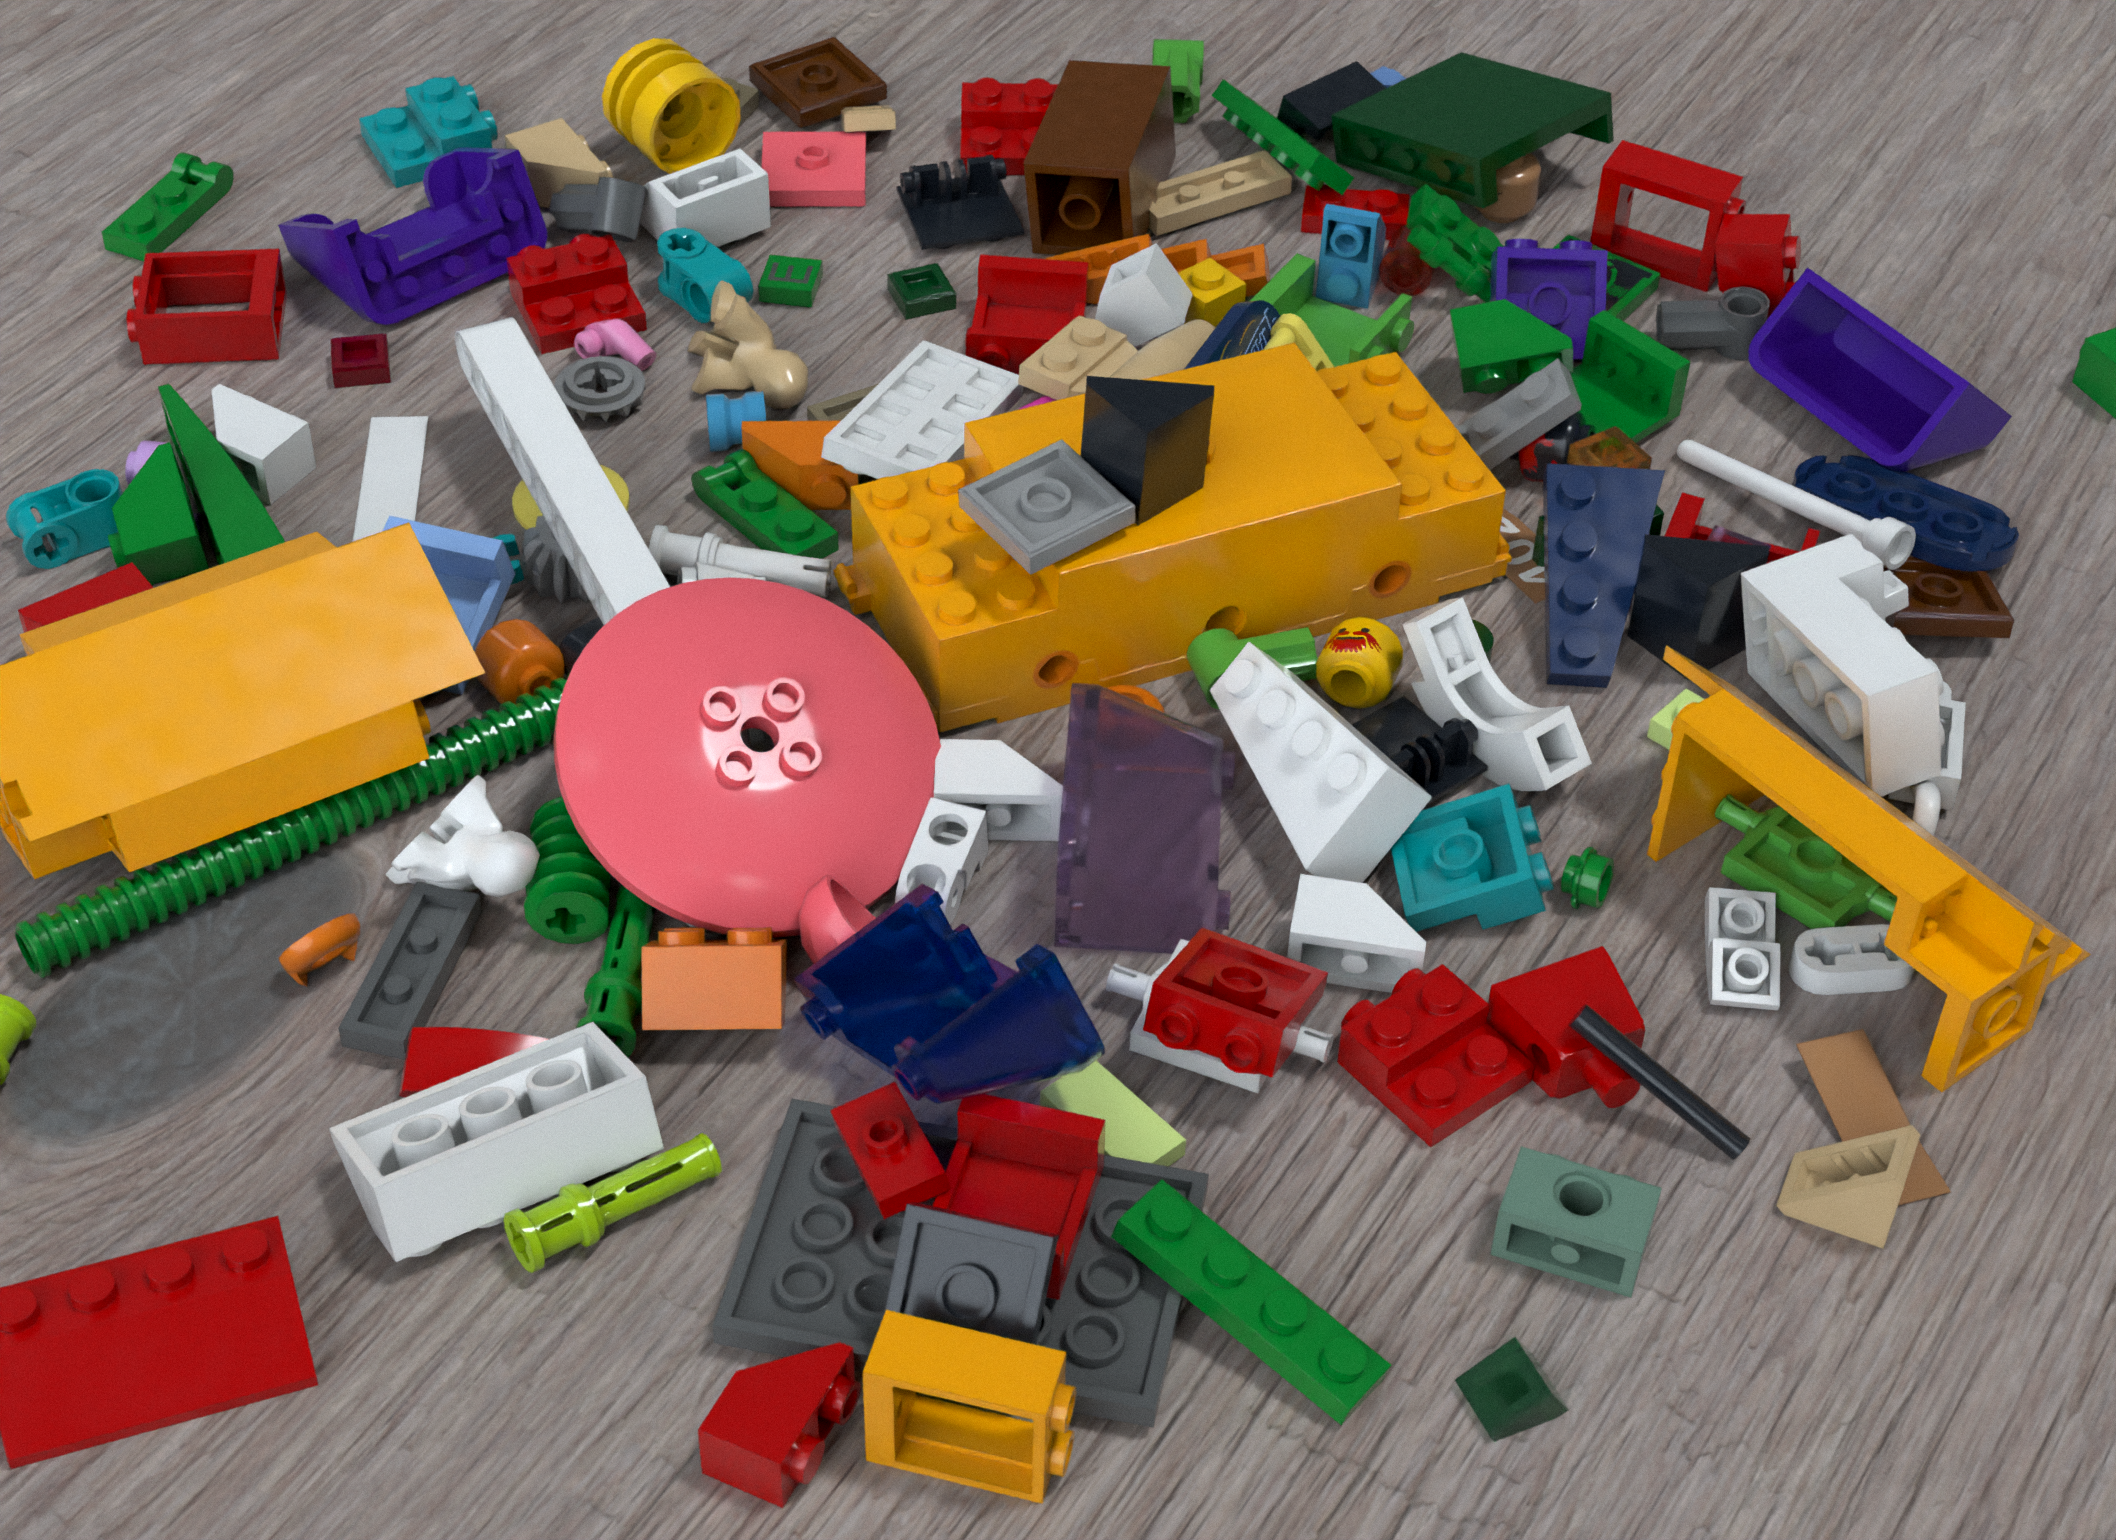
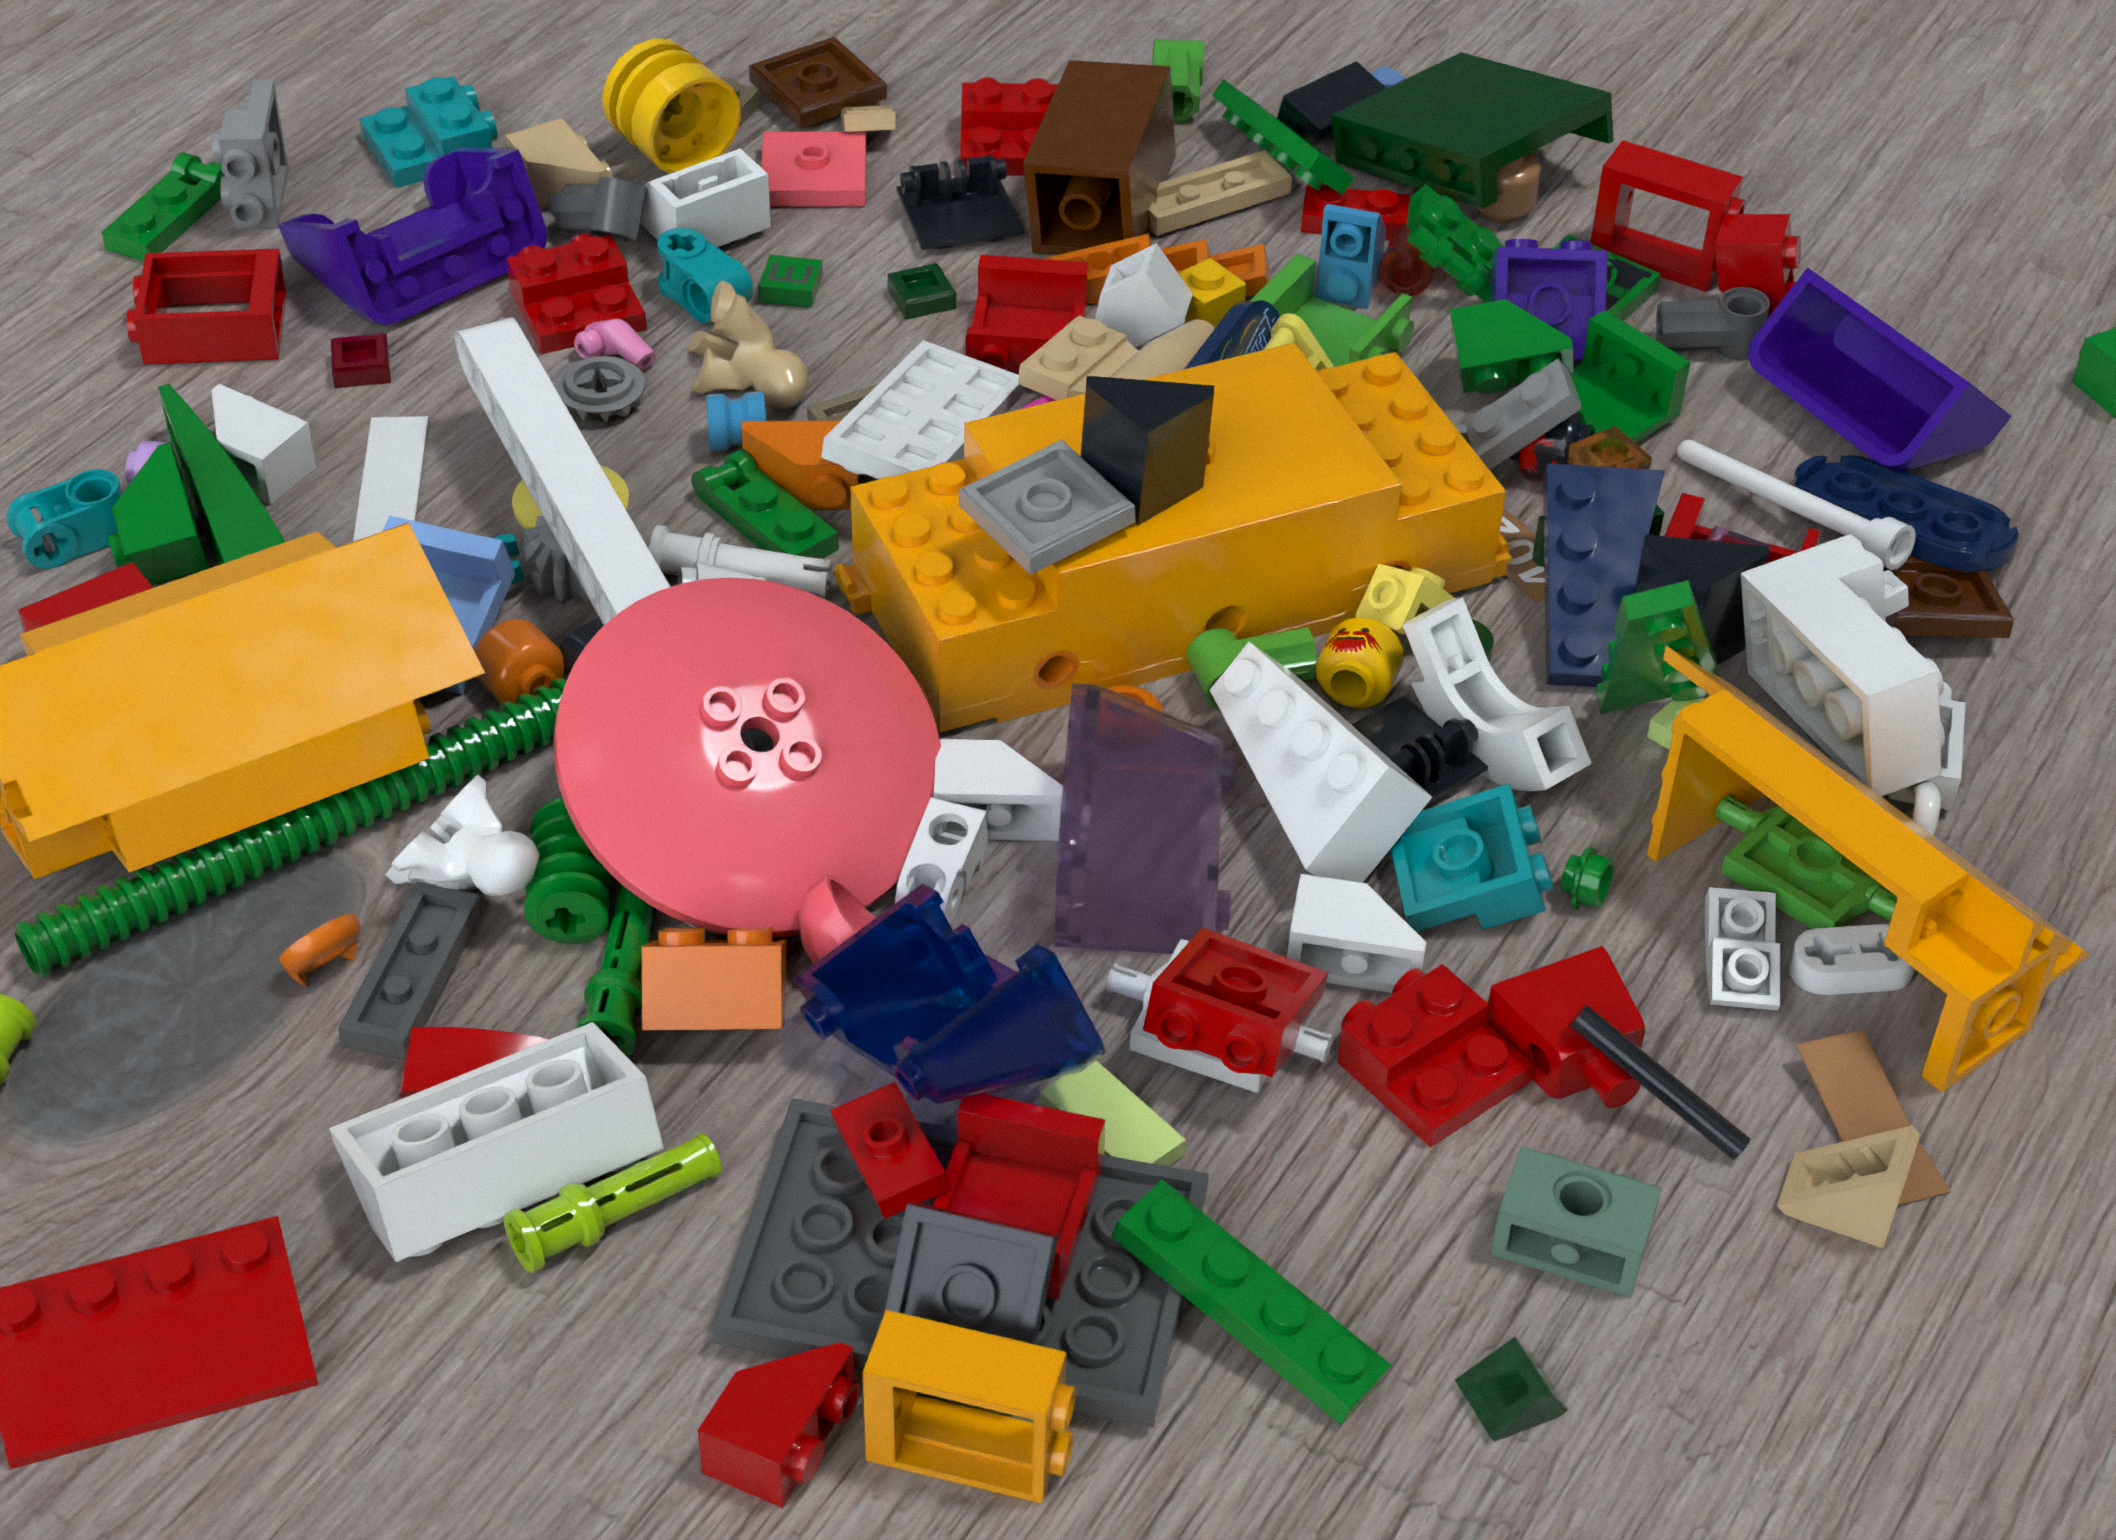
none -> light grey plate [212,79,289,229]
none -> light yellow bracket [1356,564,1455,634]
none -> green wing [1595,581,1720,714]

